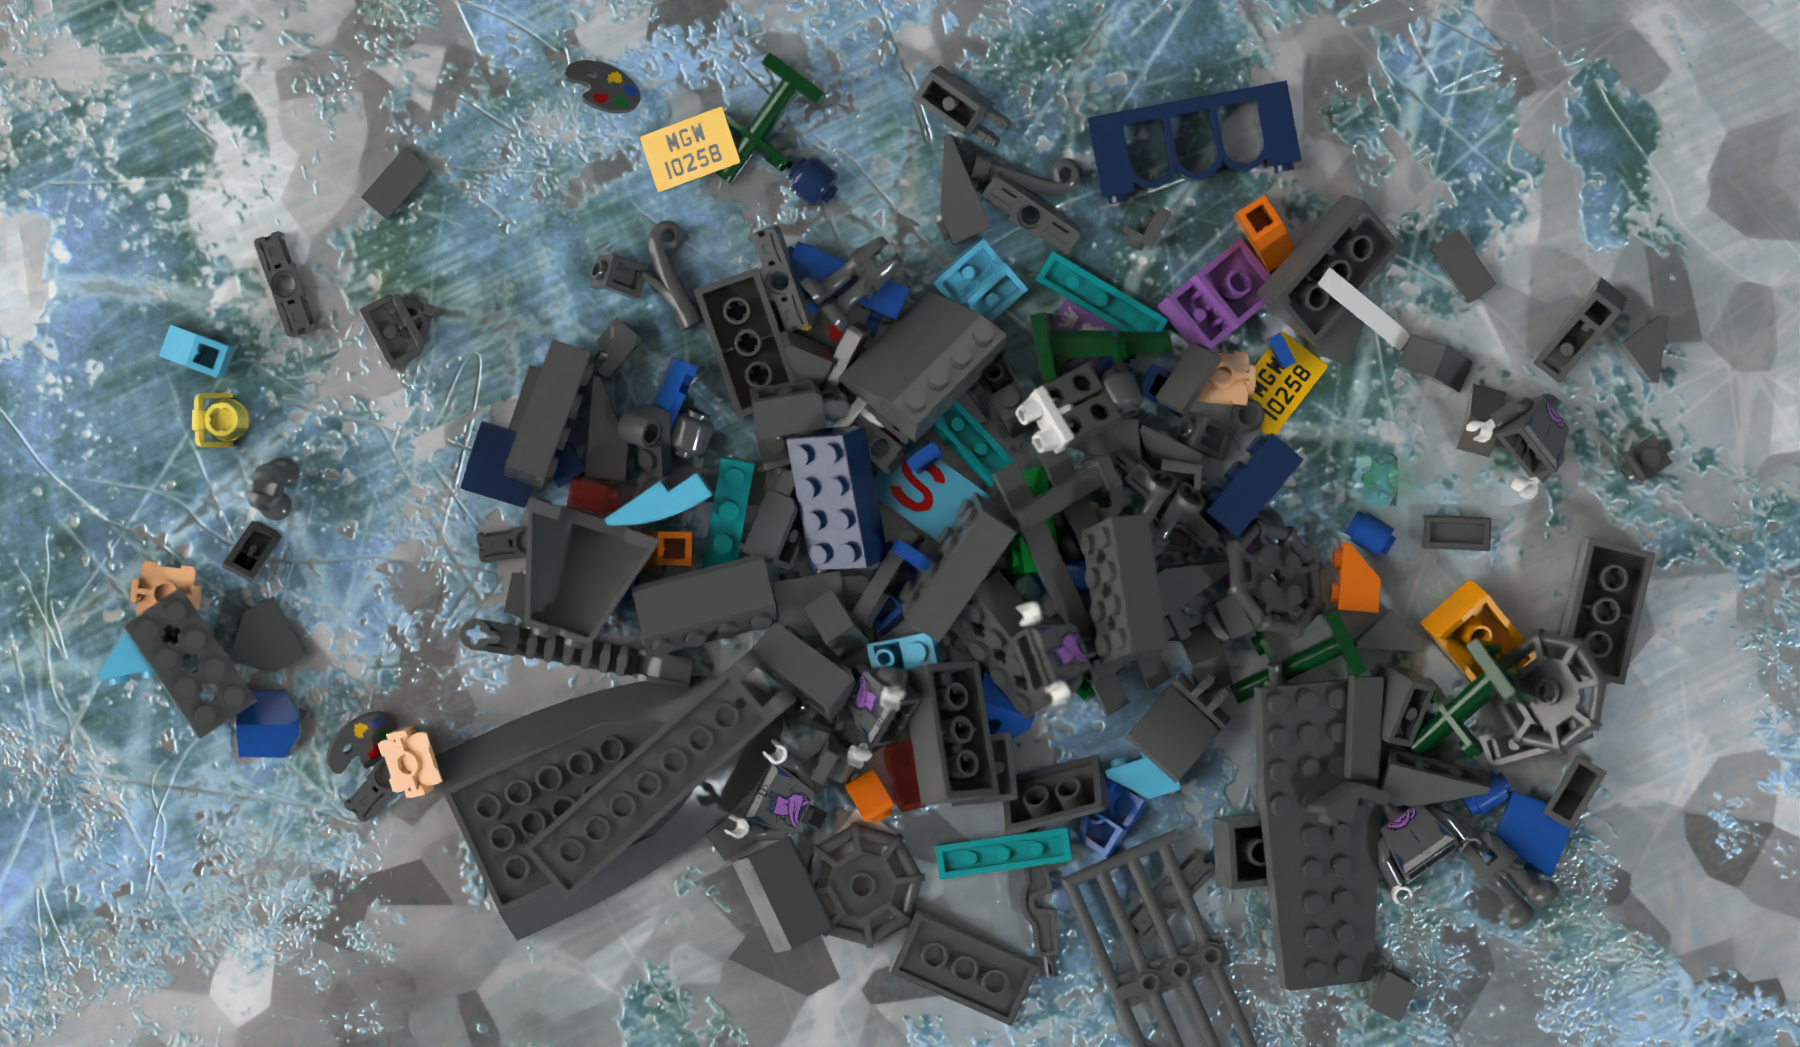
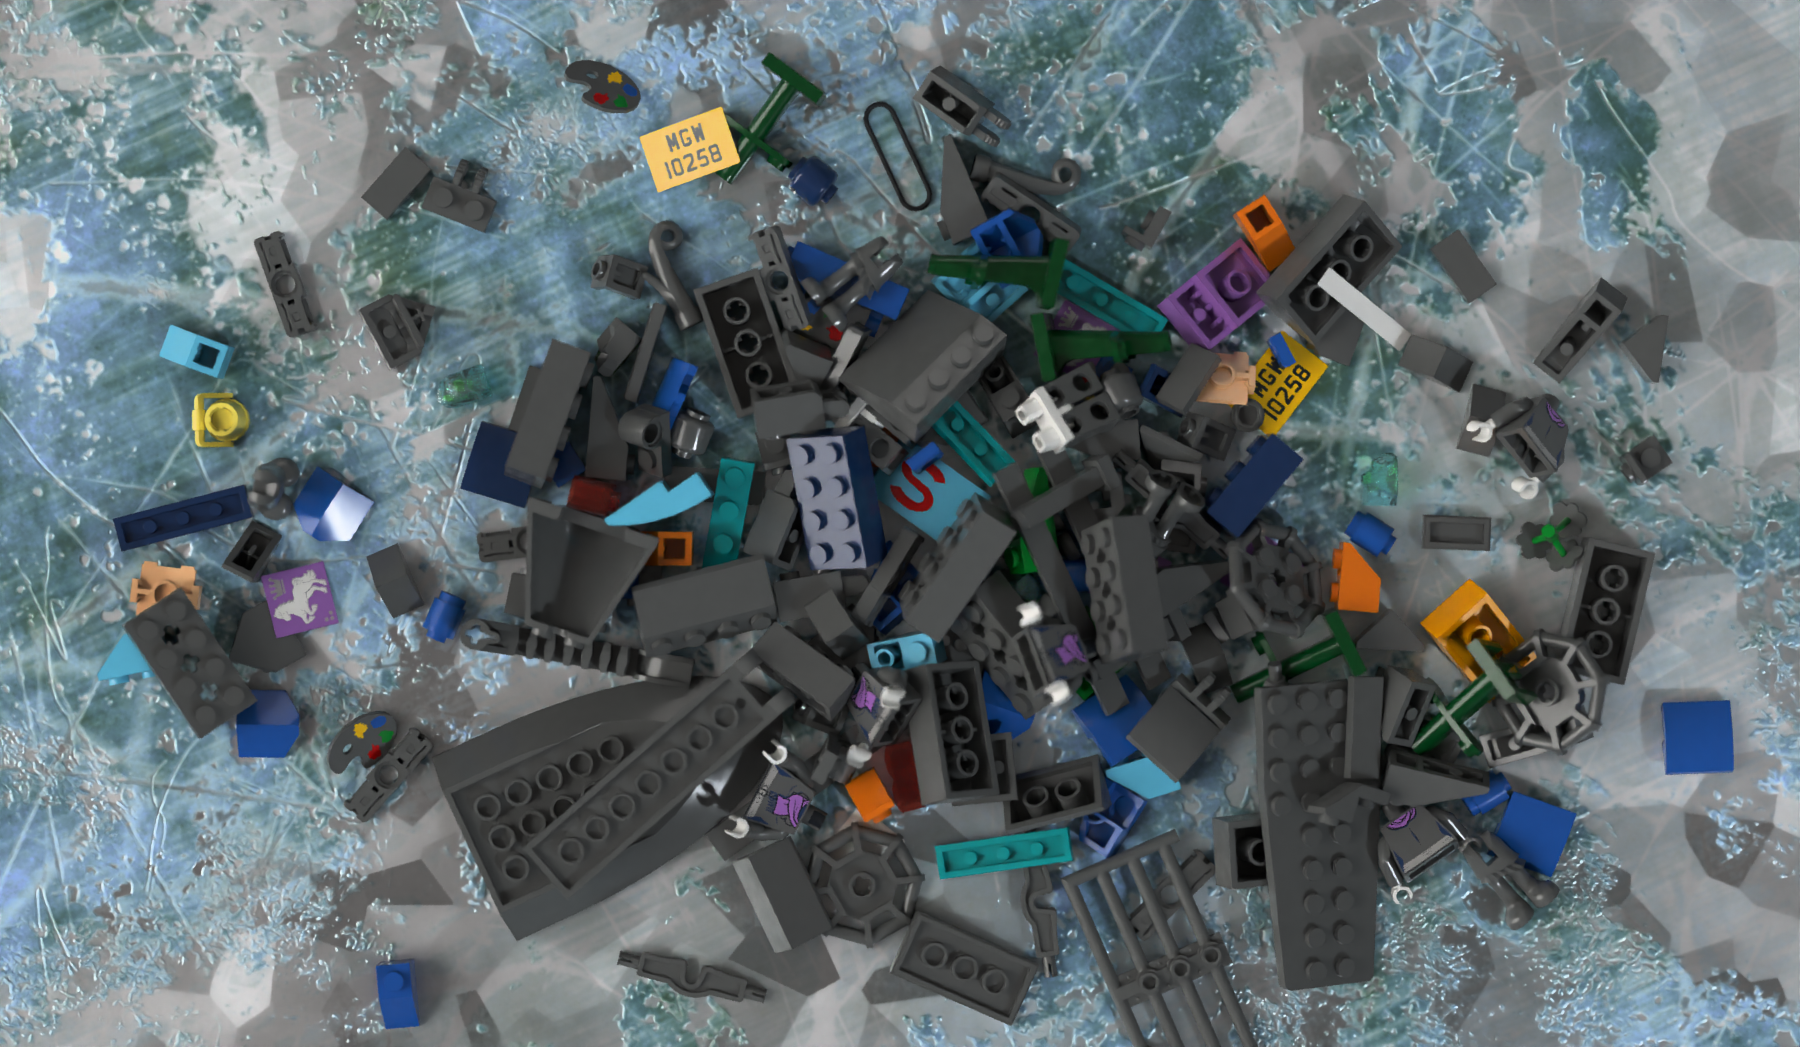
light nougat piece [378,726,443,798] -> none
blue tile [891,539,933,571] -> none
dark blue fence [1086,80,1302,204] -> none
dark grey brick [1365,966,1418,1023] -> none
dark grey slope [1543,755,1607,830] -> none
none -> dark blue plate [113,485,254,552]
none -> medium lavender sticker [261,561,339,638]
none -> slope [293,466,375,541]
none -> dark grey slope [367,543,425,618]
none -> blue slope [376,958,420,1029]
none -> dark grey hinge [421,159,498,233]
none -> blue brick [422,591,466,643]
none -> clear light blue rock [436,364,493,408]
none -> dark grey piece [617,951,767,1003]
none -> dark grey tile [624,302,668,403]
none -> black piece [863,102,932,211]
none -> dark green piece [927,238,1069,310]
none -> blue slope [969,208,1043,289]
none -> blue slope [1071,674,1152,766]
none -> dark grey plant [1516,502,1588,572]
none -> blue slope [1660,700,1734,775]

